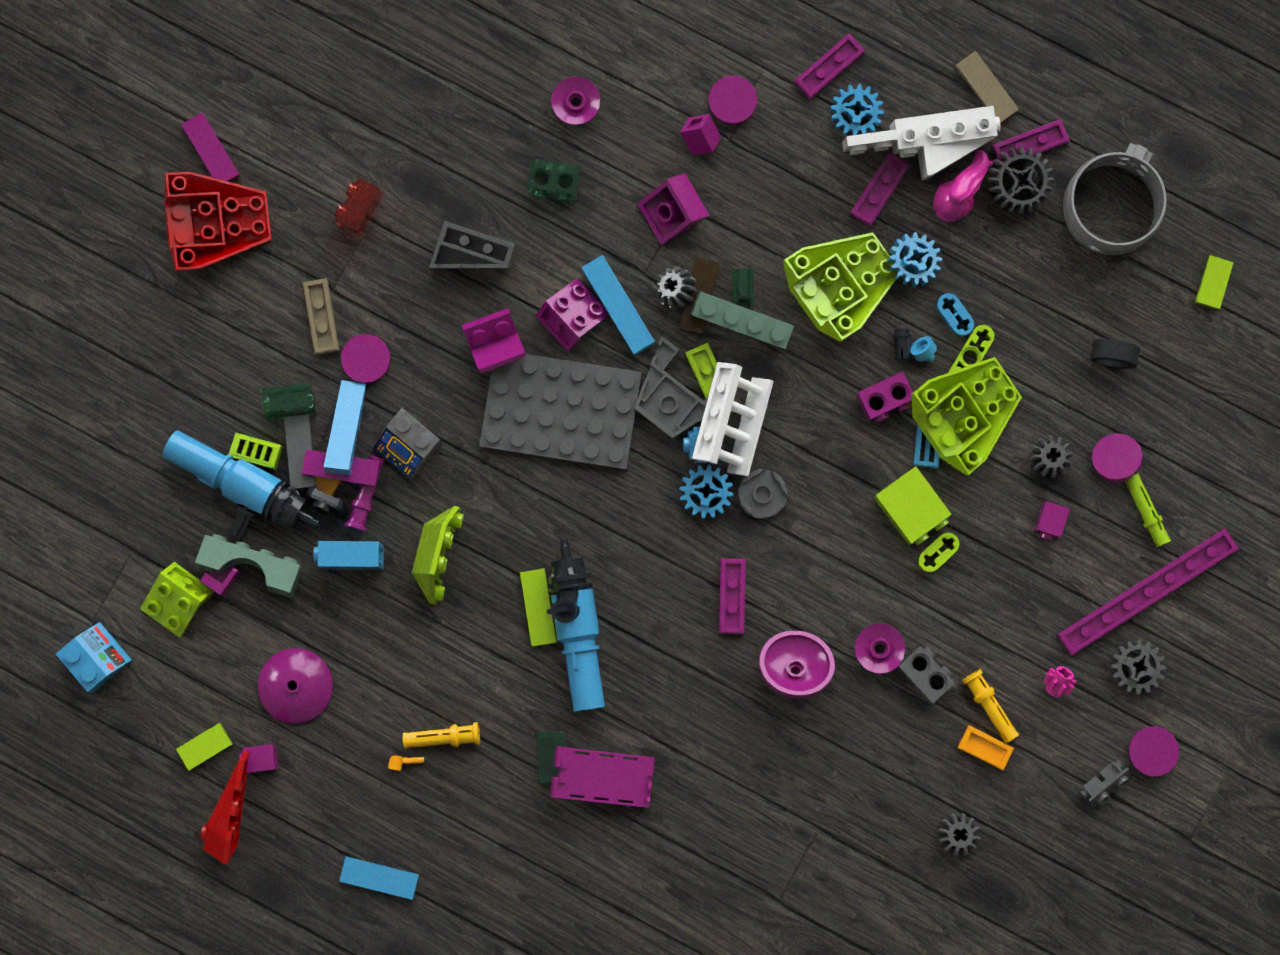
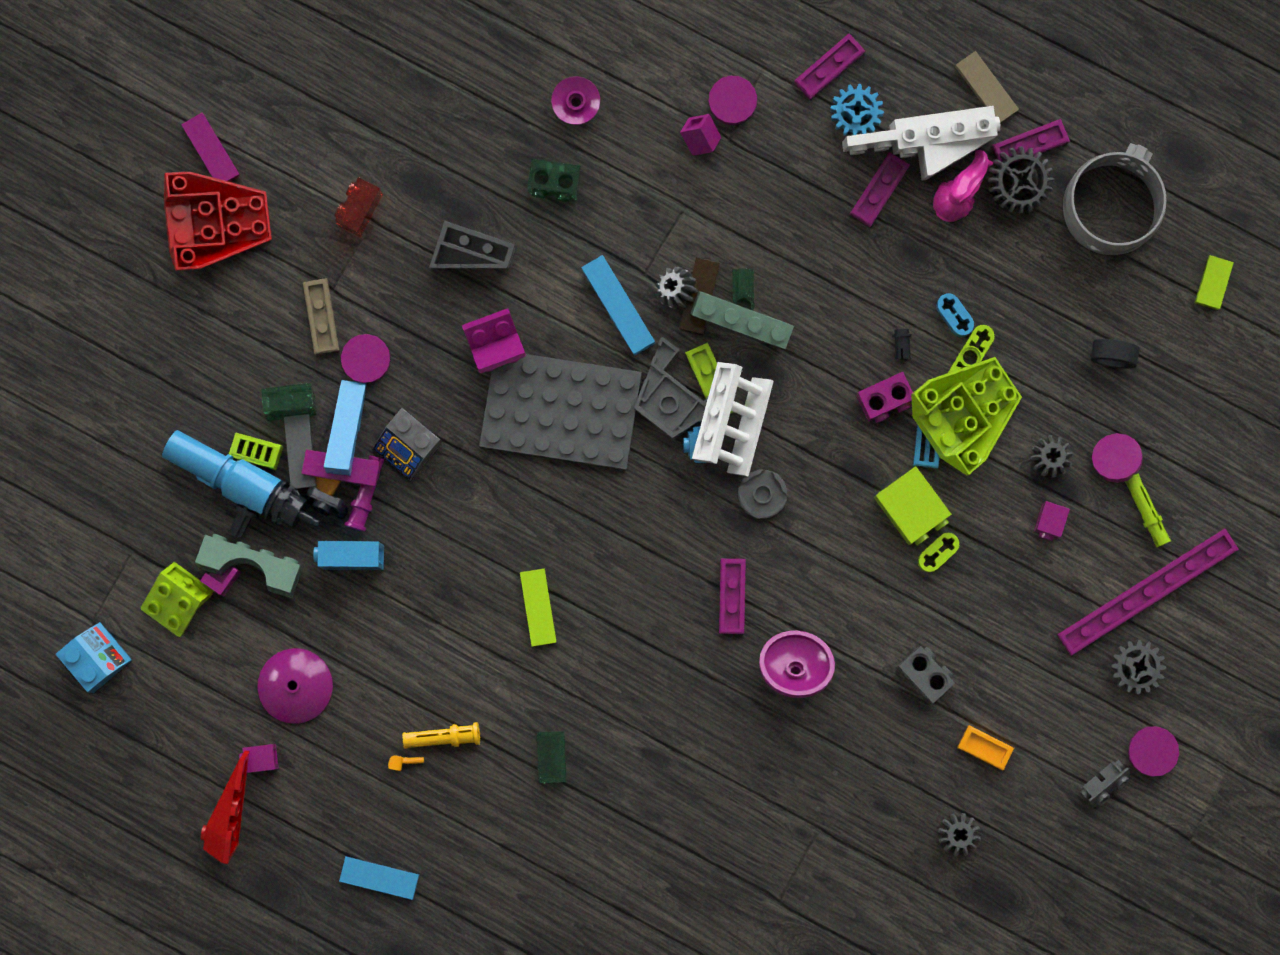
lime tile [176,723,233,771] -> none
lime wedge [412,506,464,606] -> none
magenta bracket [535,279,609,352] -> none
dark azure piece [547,538,605,712] -> none
magenta piece [550,746,655,808] -> none
magenta slope [637,174,710,245] -> none
dark azure gear [679,465,733,519] -> none
lime wedge [783,232,897,342] -> none
magenta dish [855,623,905,674] -> none
dark azure gear [887,232,942,287] -> none
dark azure tile [910,336,937,362] -> none
yellow pin [962,669,1019,743] -> none
dark pink gear [1043,666,1076,698] -> none

